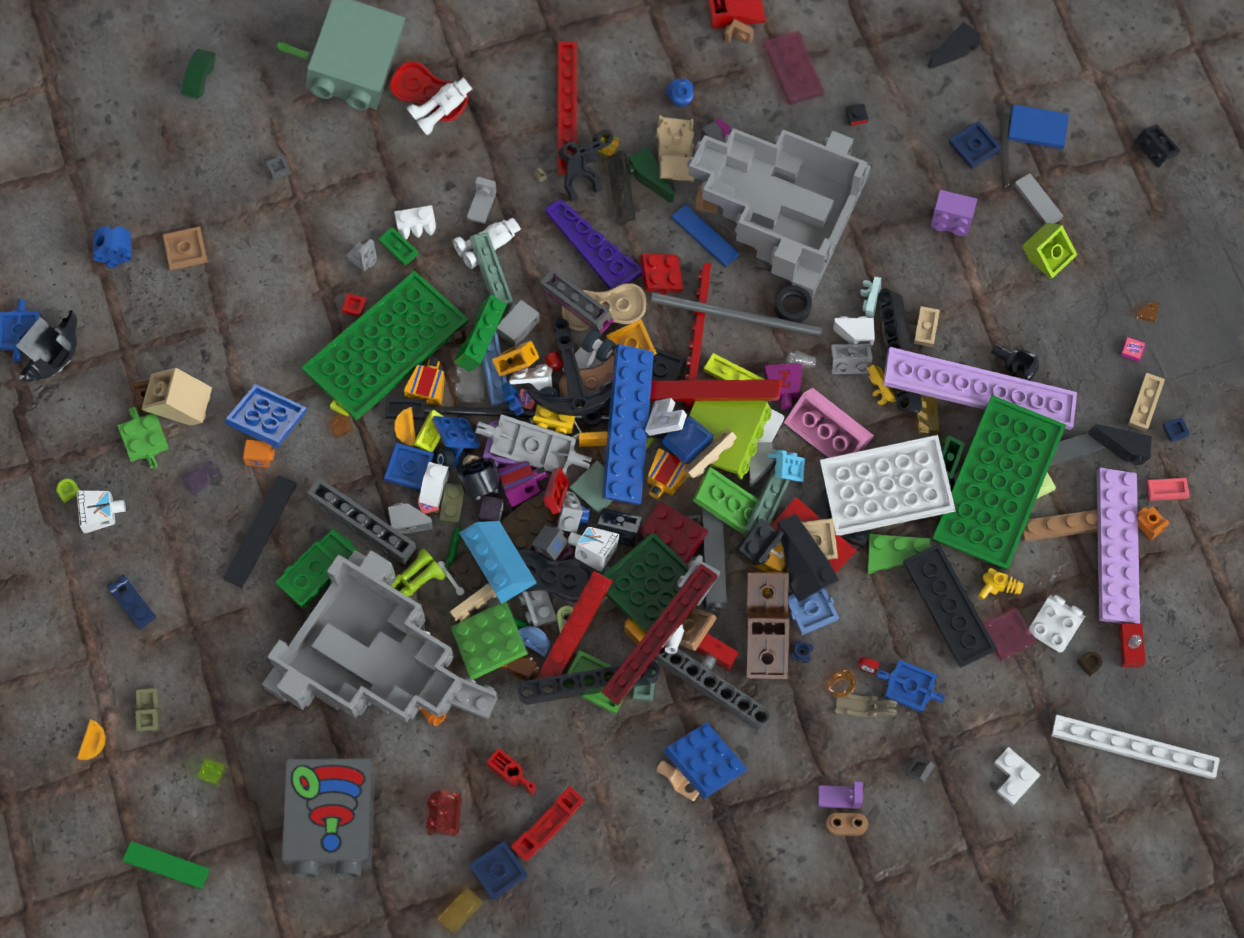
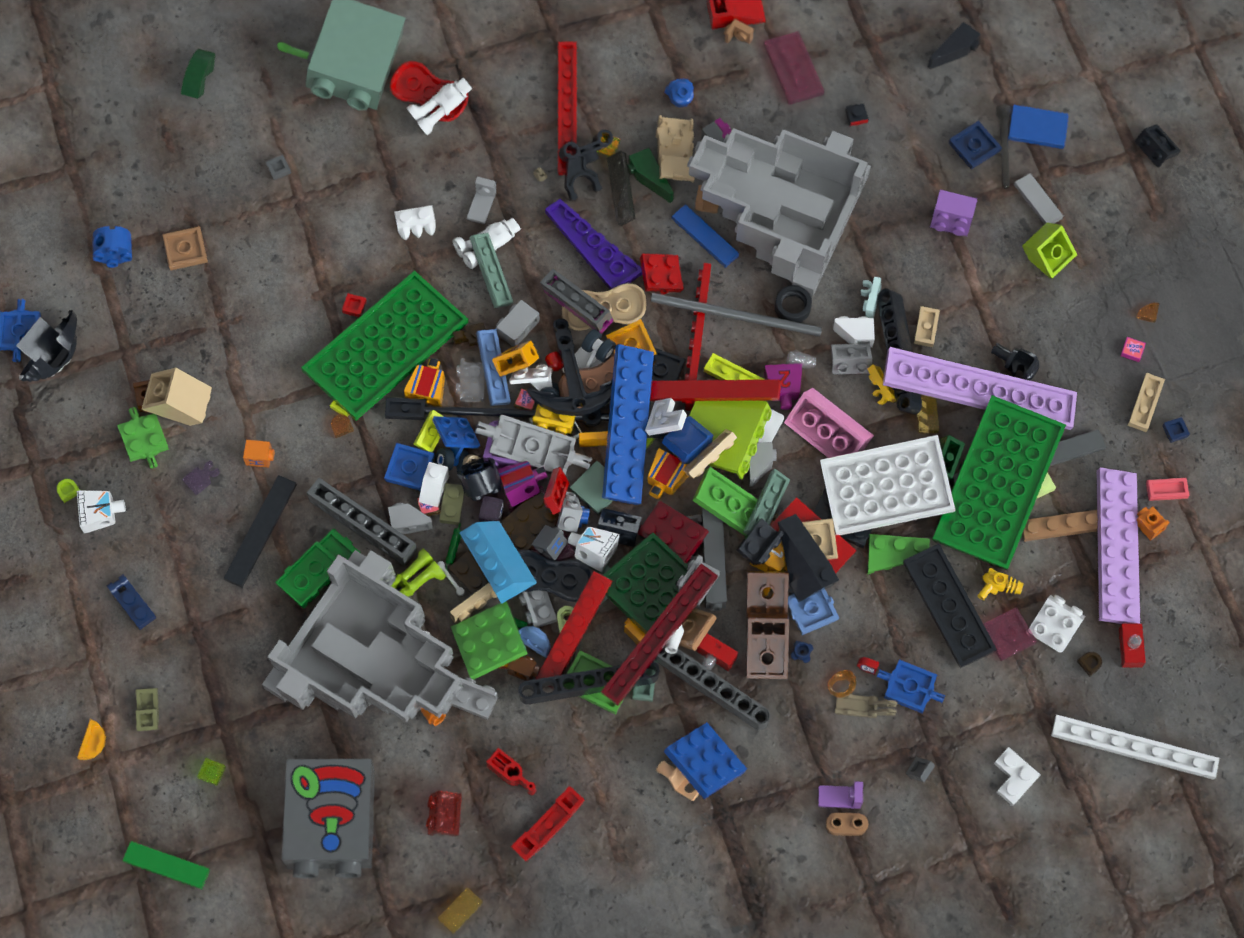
plate [225,384,307,448] -> none
light grey bracket [346,239,377,271] -> none
green plate [378,227,419,266] -> none
light orange tile [394,407,416,446] -> none
green arch [454,294,507,372] -> none
dark blue plate [469,841,528,901] -> none
blue plate [501,381,524,416] -> none
medium azure bracket [767,450,805,482] -> none
black slope [1088,424,1152,465] -> none

